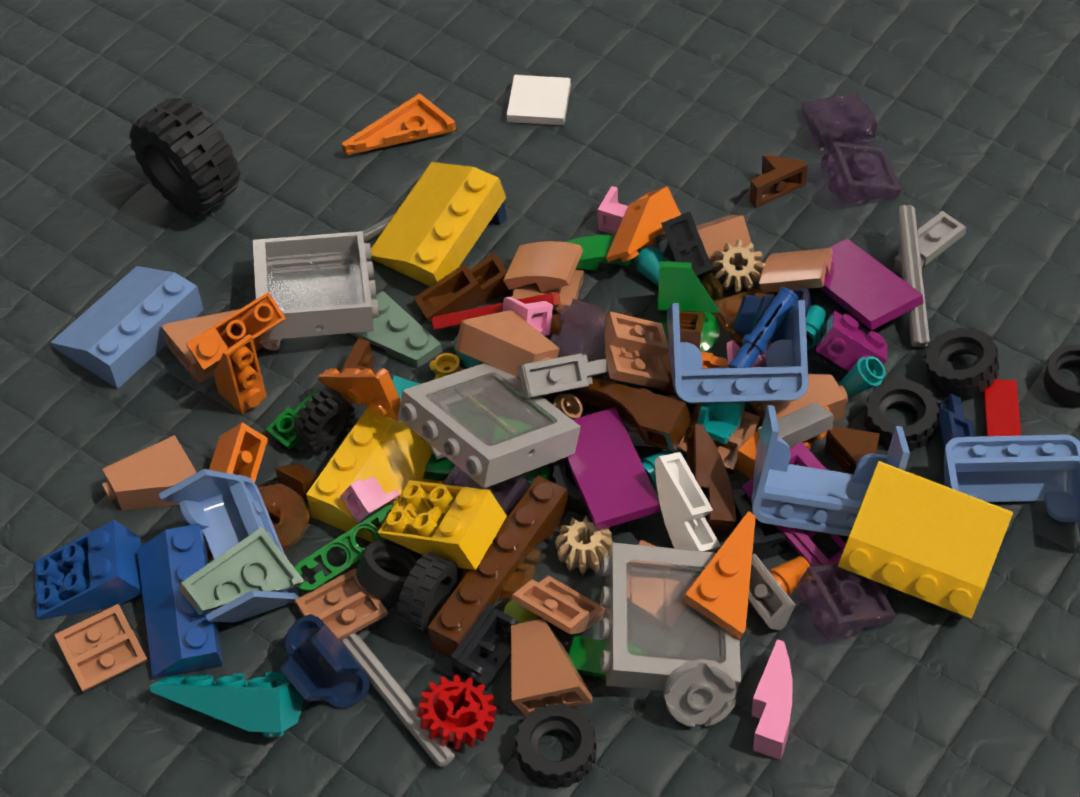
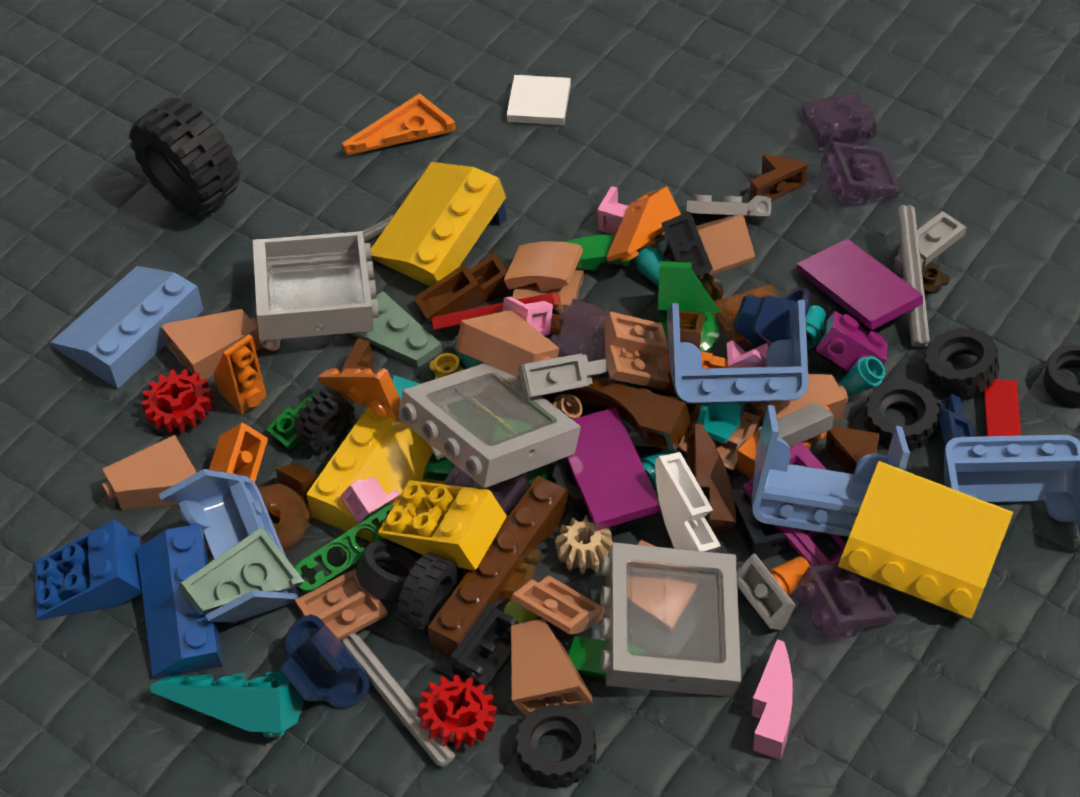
nougat slope [55,604,148,693] -> none
orange slope [186,292,286,375] -> none
light grey tile [663,659,737,727] -> none
orange wing [682,511,756,640] -> none
tan gear [712,239,765,294] -> none
blue pin [728,287,798,368] -> none
nougat slope [759,248,833,293] -> none
none -> red gear [141,369,213,433]
none -> light grey hinge [687,195,771,216]
none -> dark brown plate [922,263,950,294]

